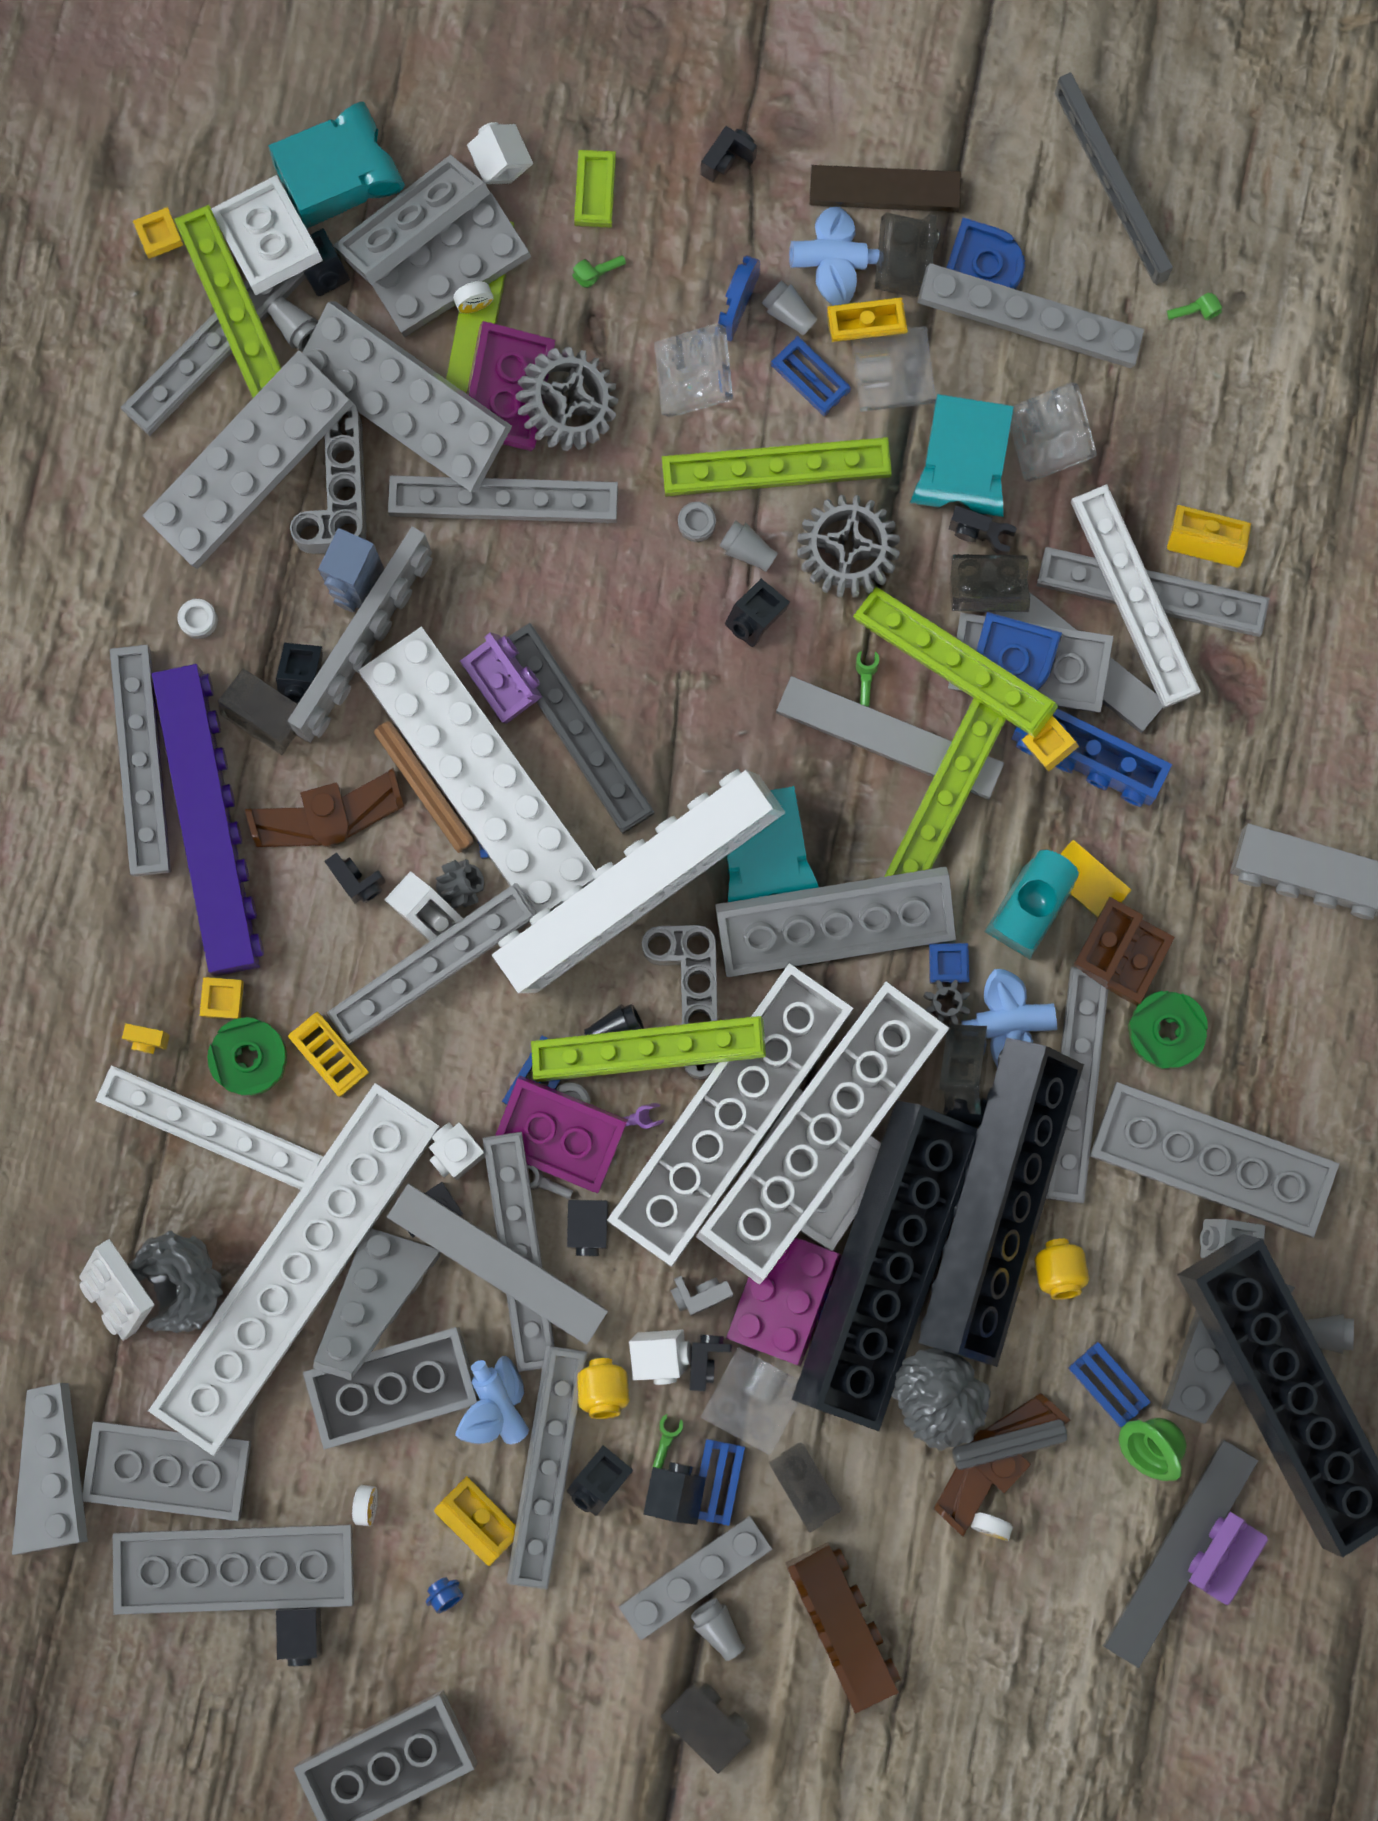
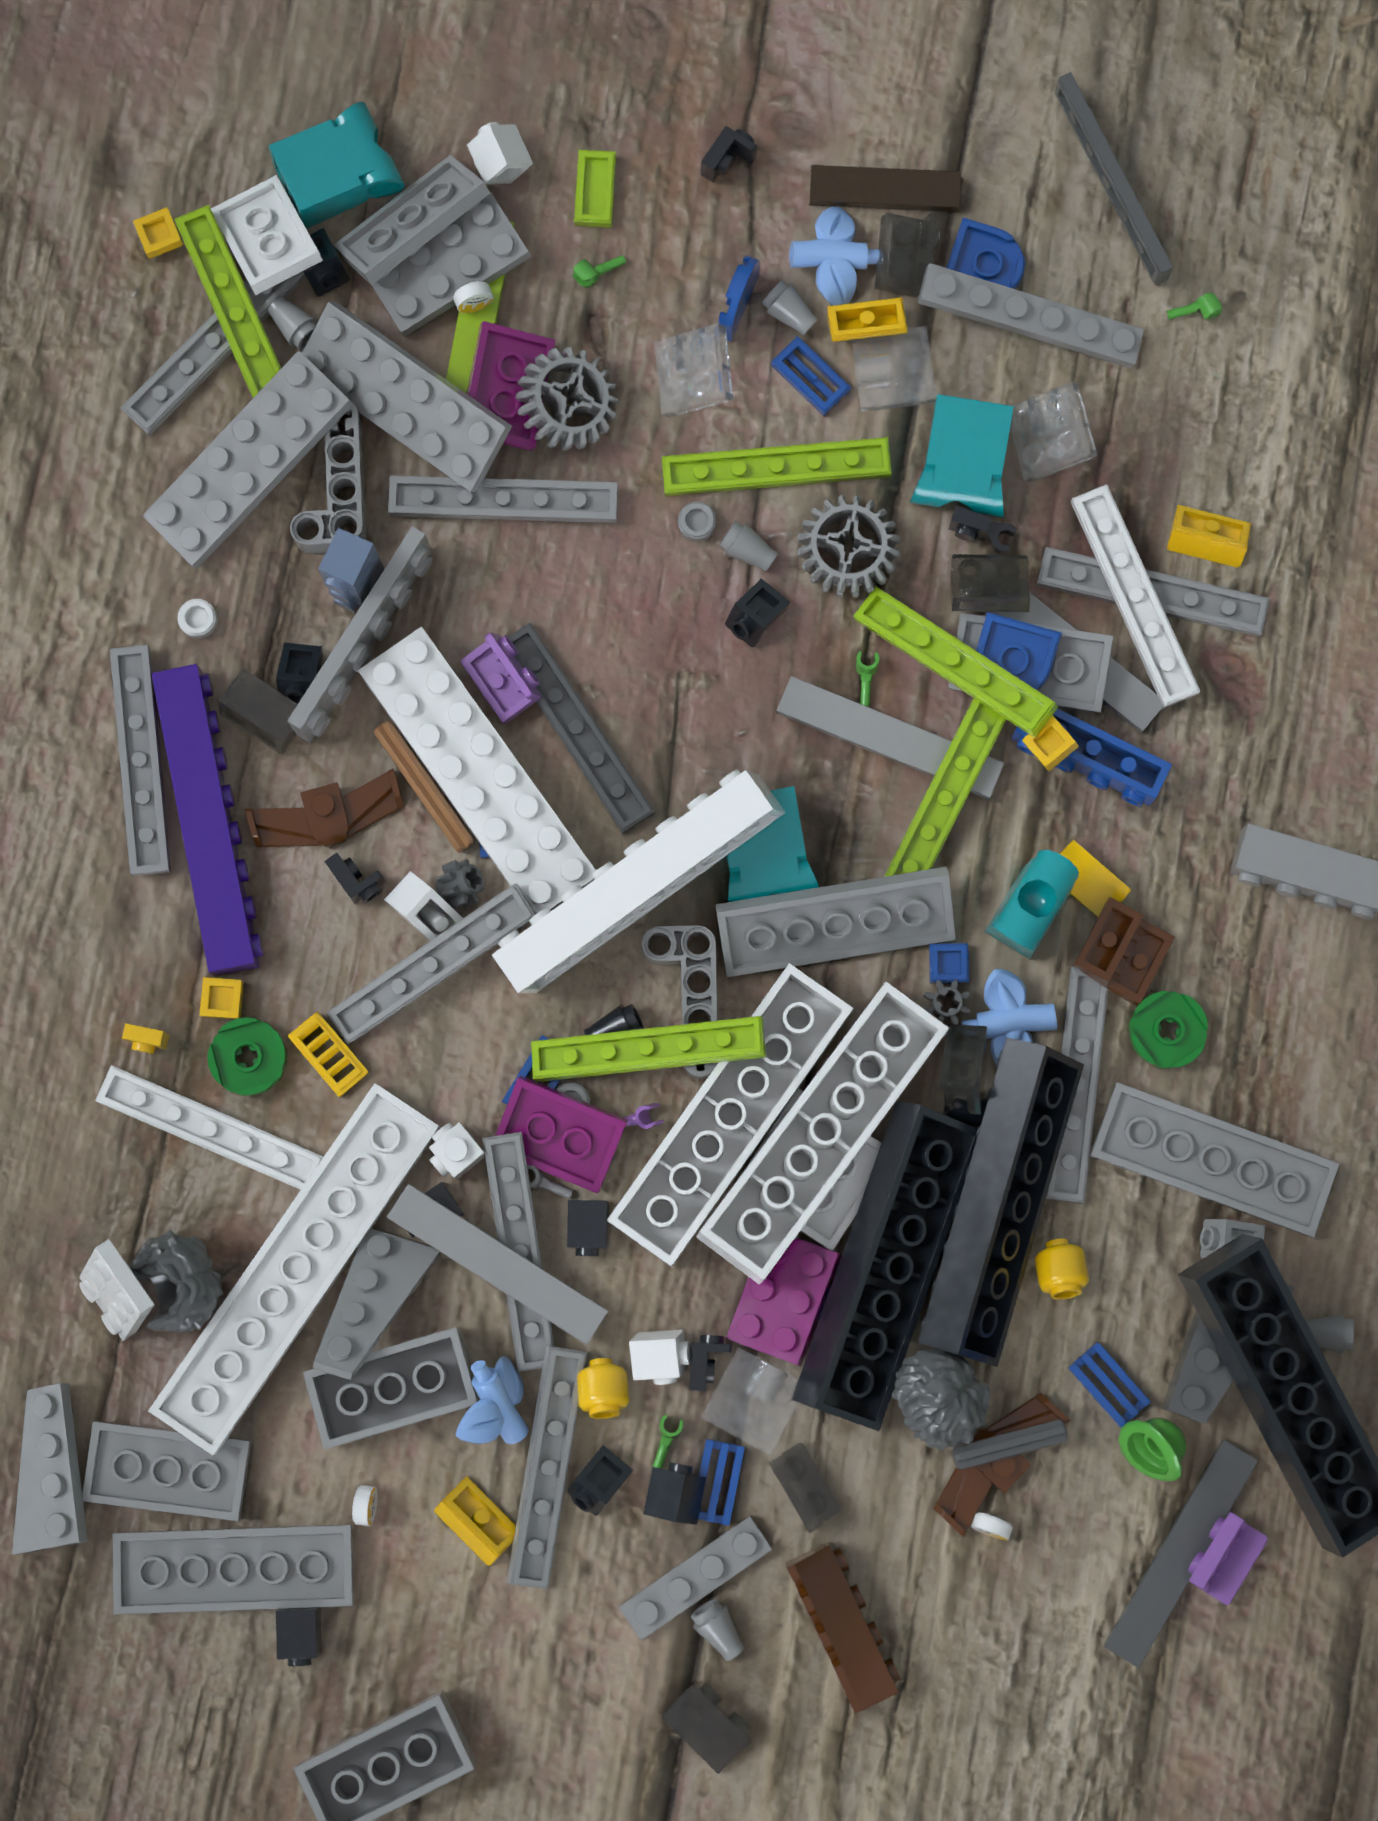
blue plate [426,1577,464,1614] -> none
light grey bracket [671,1276,734,1316] -> none

